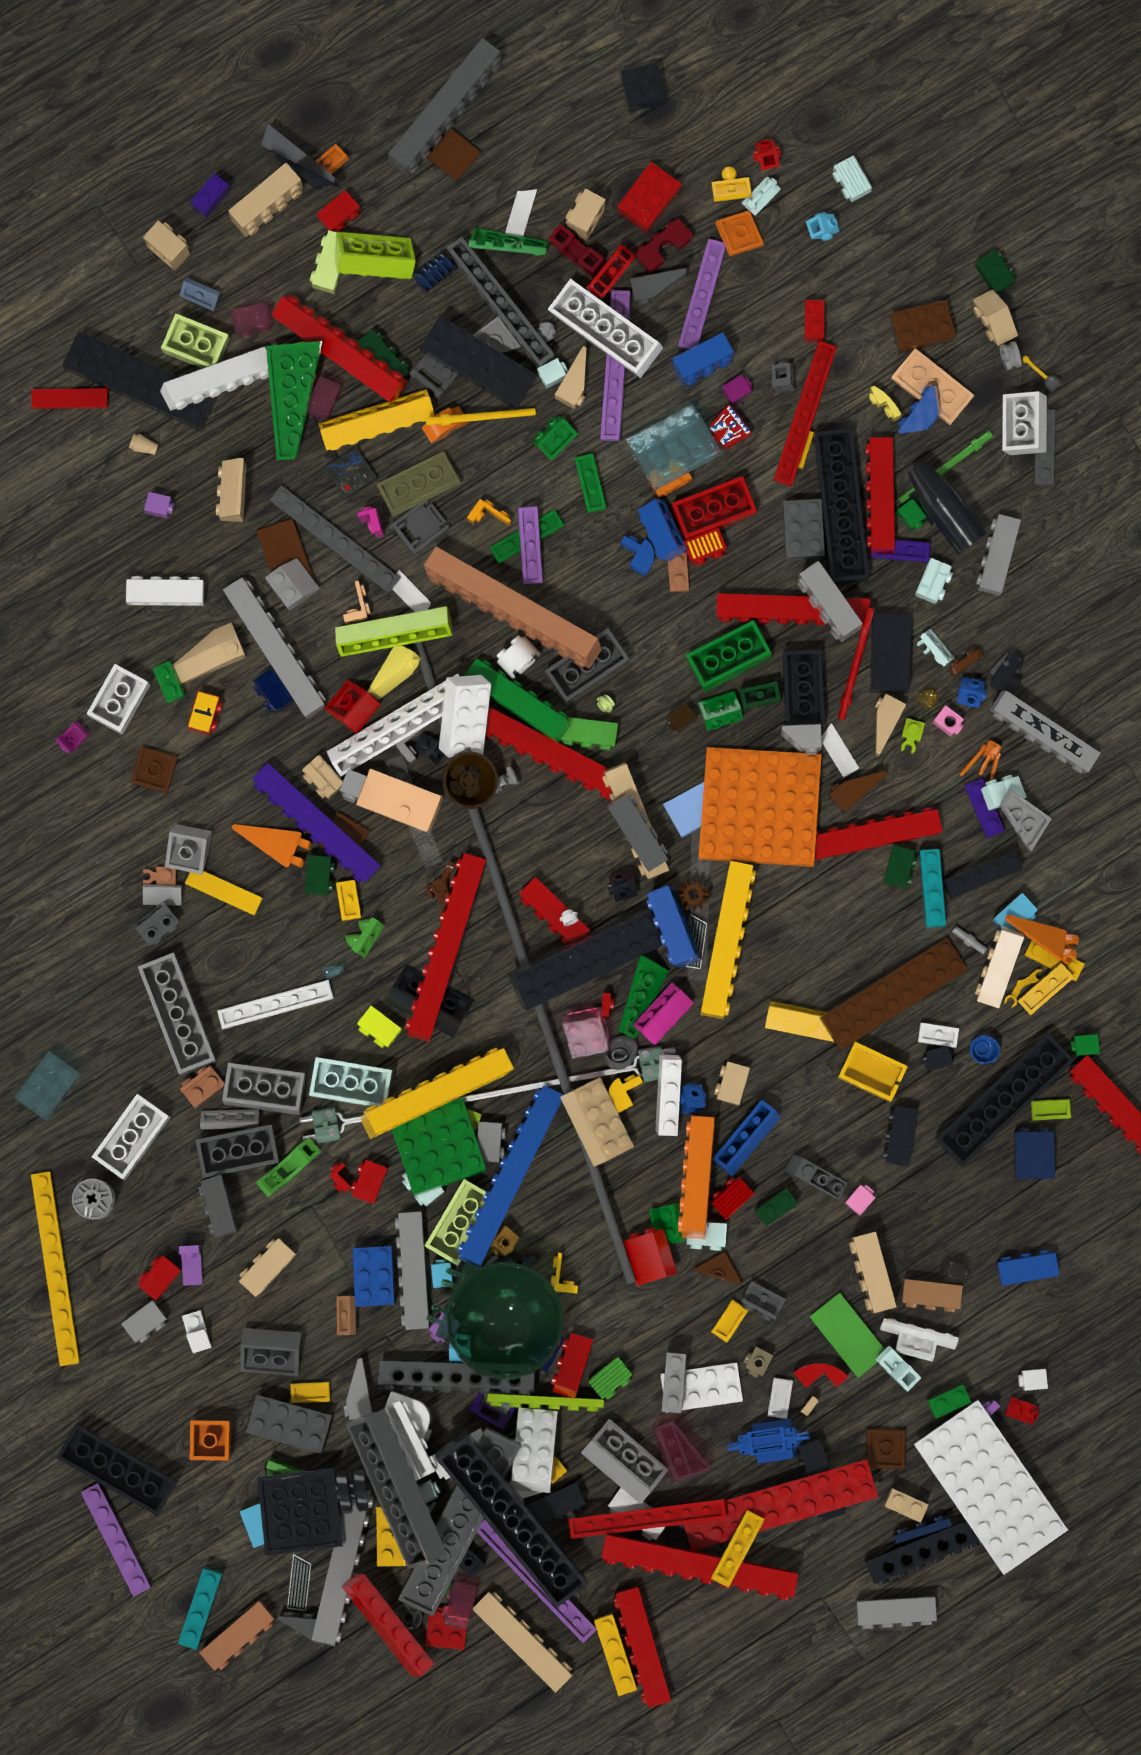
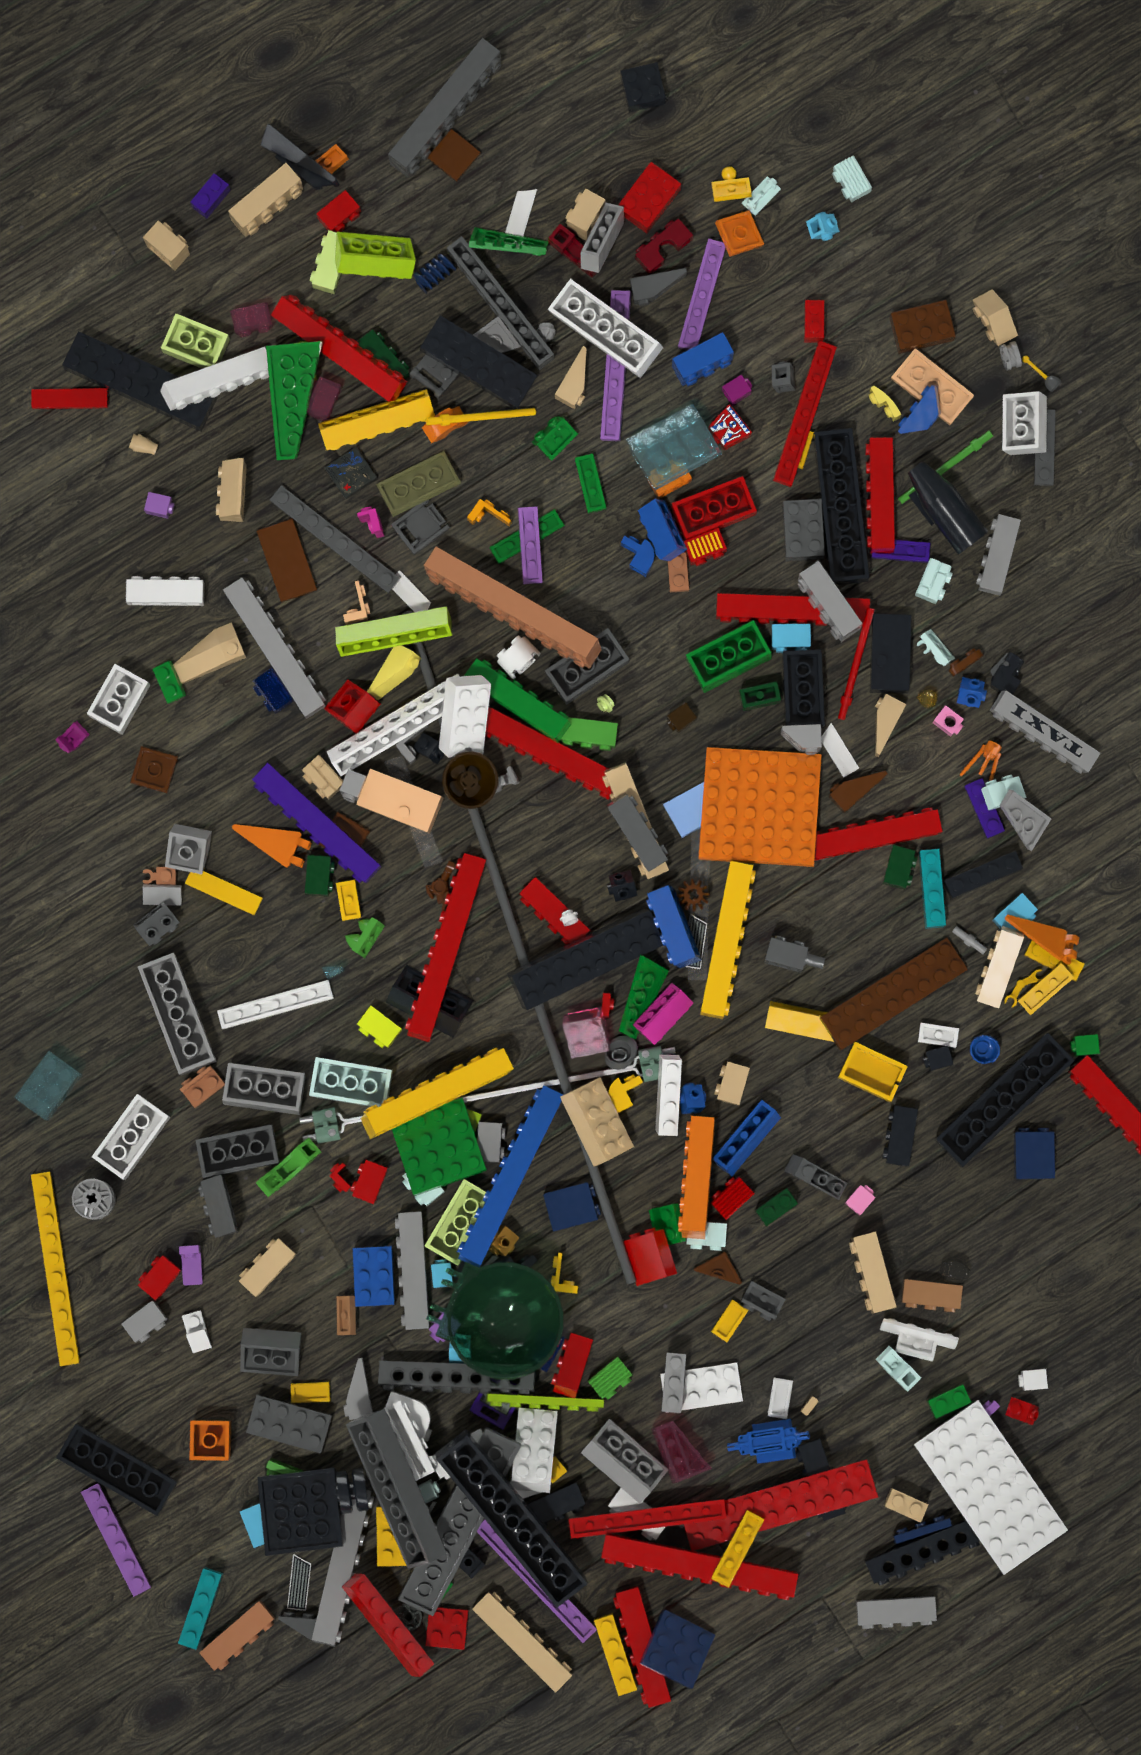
sand blue plate [179,277,221,311] -> none
yellow brick [187,691,223,736] -> none
light grey plate [200,1109,259,1129] -> none
light grey slope [265,558,320,611] -> none
clear pink brick [442,1582,477,1630] -> none
light aqua brick [537,358,568,389] -> none
red brick [586,244,636,300] -> none
green bracket [698,691,743,730] -> none
dark tan brick [744,1347,773,1378] -> none
red brick [753,139,781,171] -> none
red brick [793,1363,848,1388] -> none
bright green tile [810,1293,885,1378] -> none
reddish brown tile [866,1429,906,1469] -> none
green brick [896,499,926,531] -> none
lime plate [901,718,925,754] -> none
dark green brick [974,250,1016,295] -> none
blue brick [996,1250,1060,1286] -> none
lime tile [1031,1099,1071,1121] -> none
none -> dark blue brick [543,1182,601,1232]
none -> light grey brick [581,203,624,273]
none -> dark blue plate [639,1610,715,1689]
none -> dark grey brick [764,936,825,973]
none -> medium azure brick [771,624,811,653]

